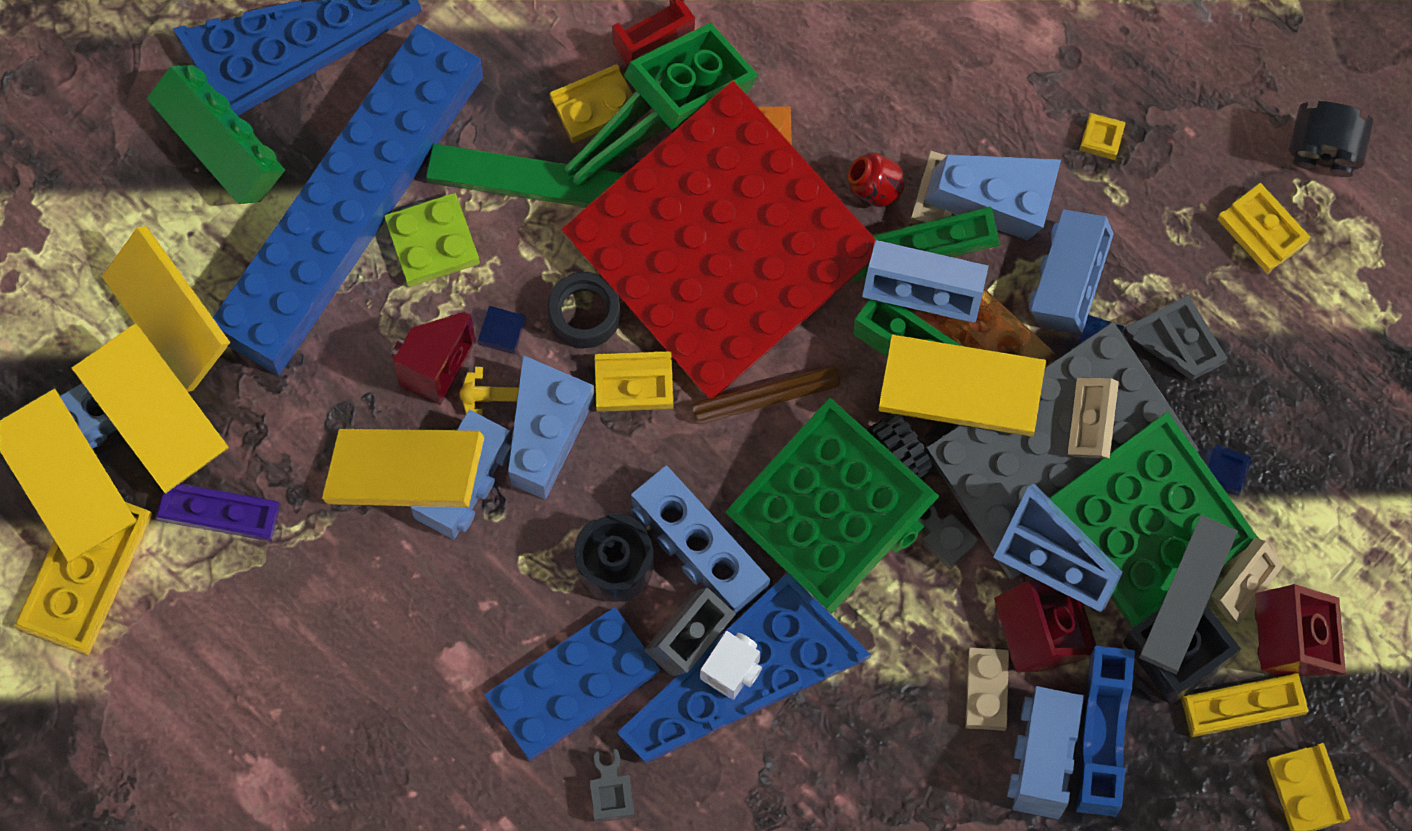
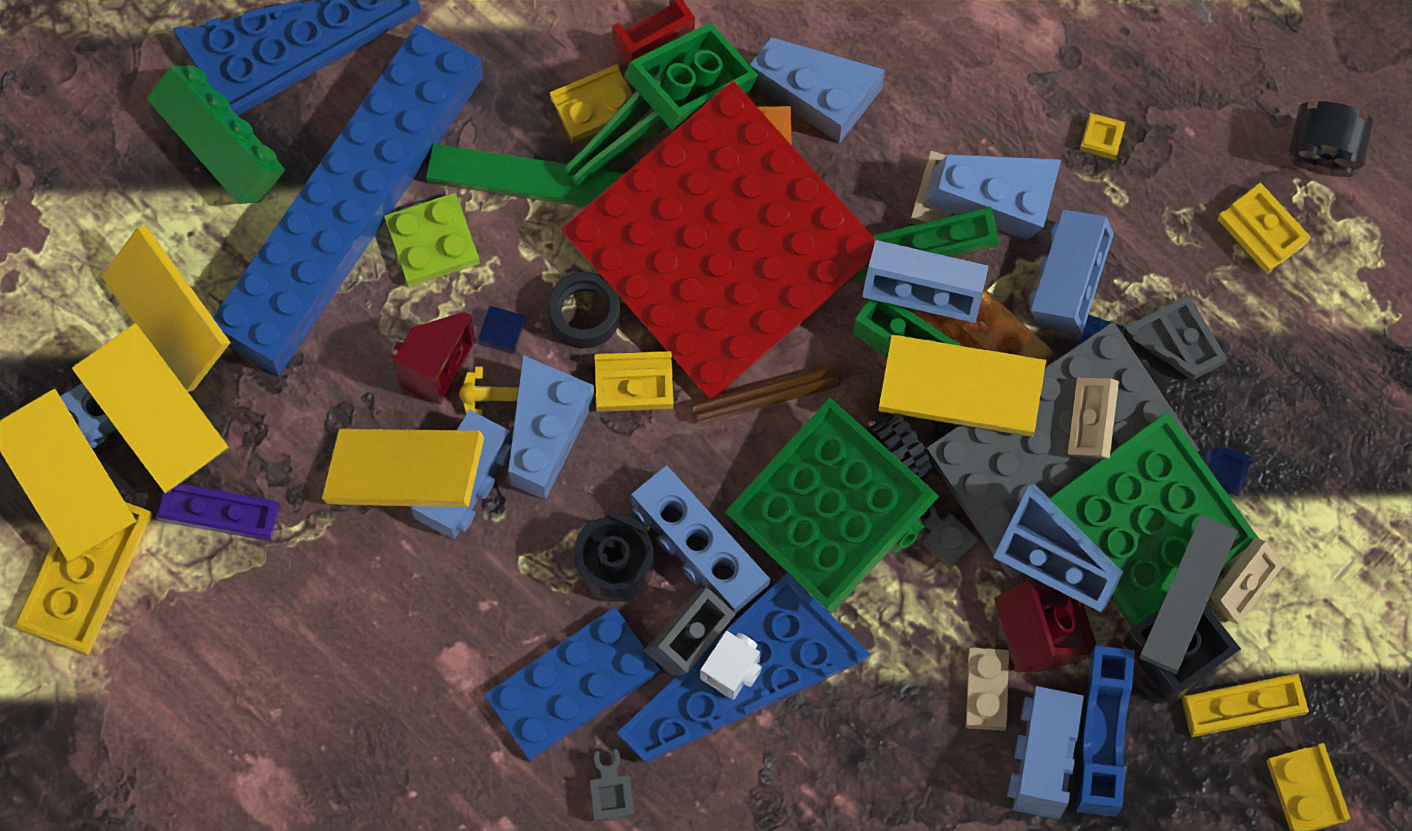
red head [848,152,904,208] -> none
dark red slope [1254,584,1346,676] -> none
none -> medium blue wedge [750,37,885,144]

